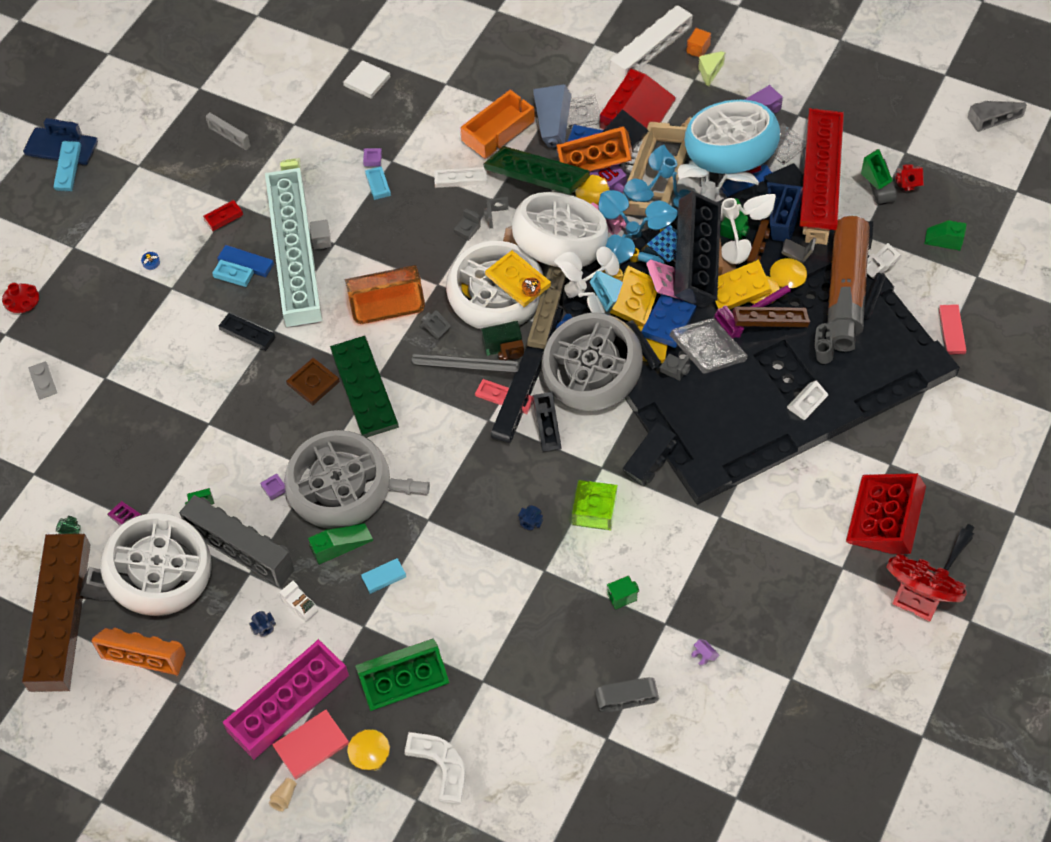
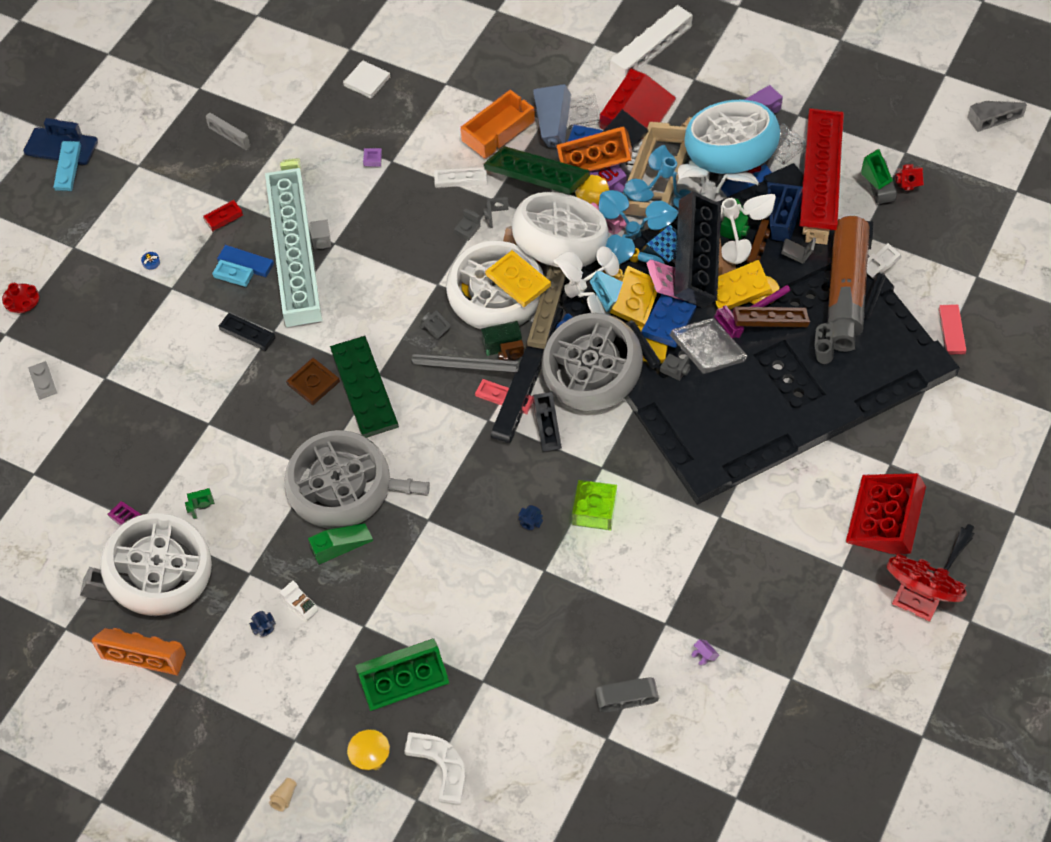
reddish brown brick [22,534,91,692] -> none
clear green gear [56,515,81,534] -> none
dark grey brick [179,495,294,588] -> none
dark pink brick [222,639,349,760] -> none
medium lavender plate [260,473,285,500] -> none
coral tile [272,710,349,780] -> none
clear orange windscreen [345,265,425,324] -> none
medium azure tile [361,558,406,594] -> none
medium azure tile [365,166,391,200] -> none
clear orange tile [522,278,541,297] -> none
green brick [607,575,639,610] -> none
black brick [623,422,678,486] -> none
orange brick [687,28,711,57] -> none
yellowish green slope [699,51,725,86] -> none
yellow dish [770,258,807,289] -> none
white slope [787,380,829,420] -> none
green slope [924,220,967,251] -> none

